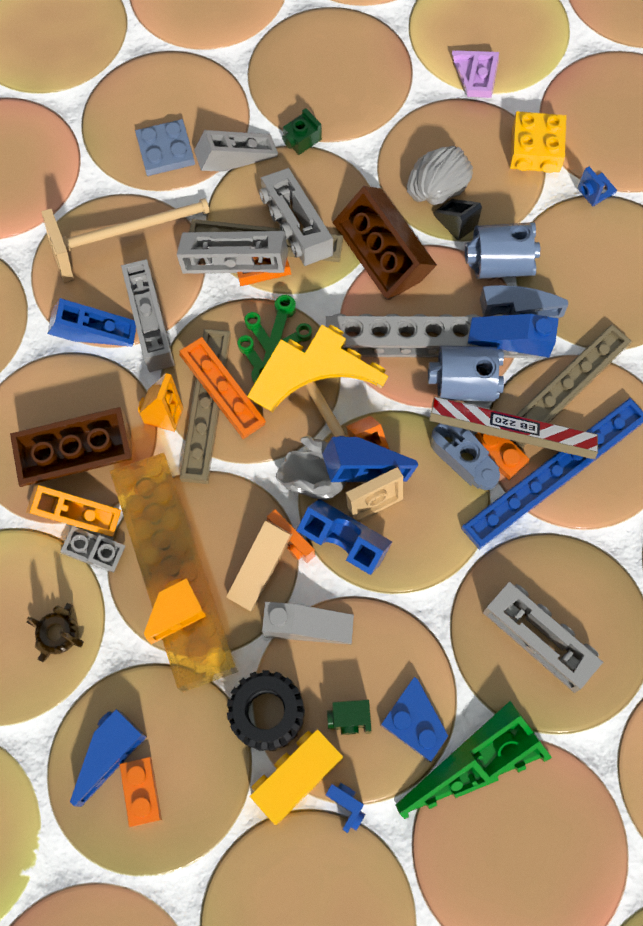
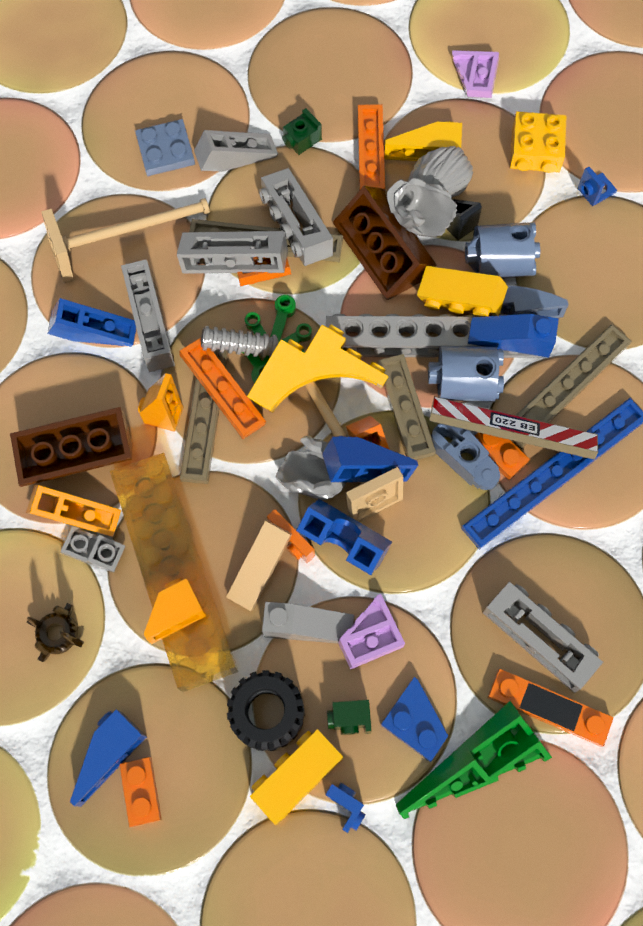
none -> light grey piece [201,326,278,358]
none -> lavender wing [338,594,405,669]
none -> orange plate [358,105,385,192]
none -> dark tan plate [377,354,436,460]
none -> yellow slope [384,121,462,161]
none -> light grey hair [387,177,457,237]
none -> yellow brick [417,266,508,317]
none -> plate [488,669,614,747]

